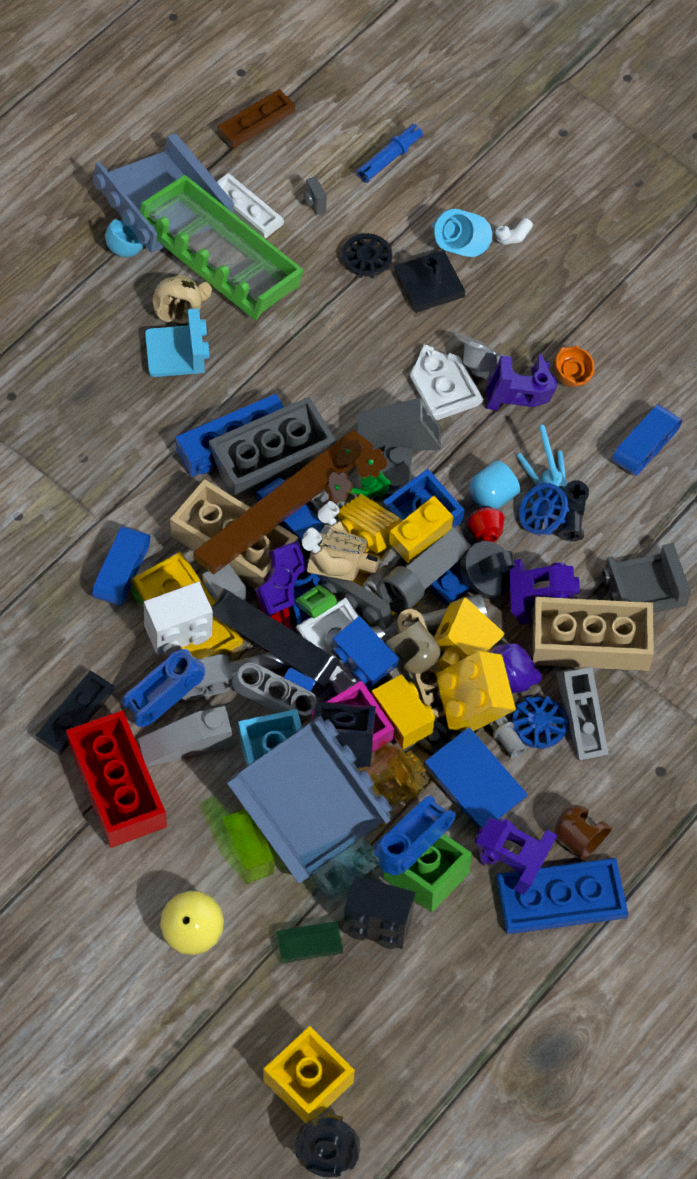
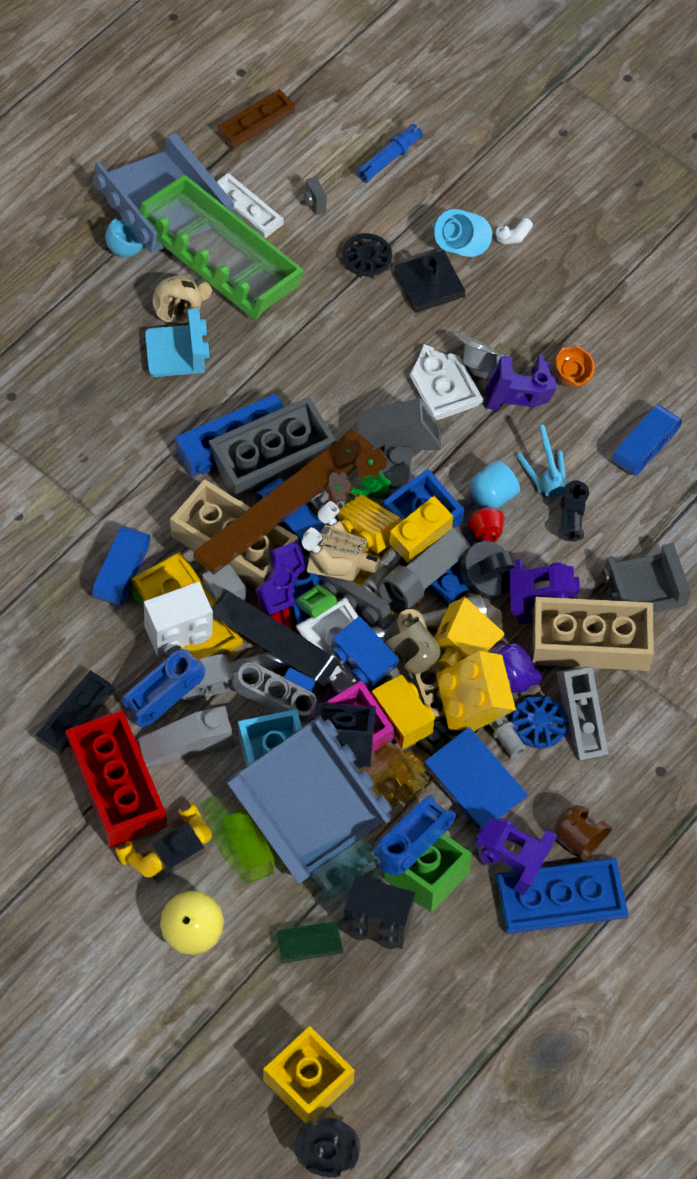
blue wheel [519,483,569,536] -> none
none -> torso [115,802,212,883]

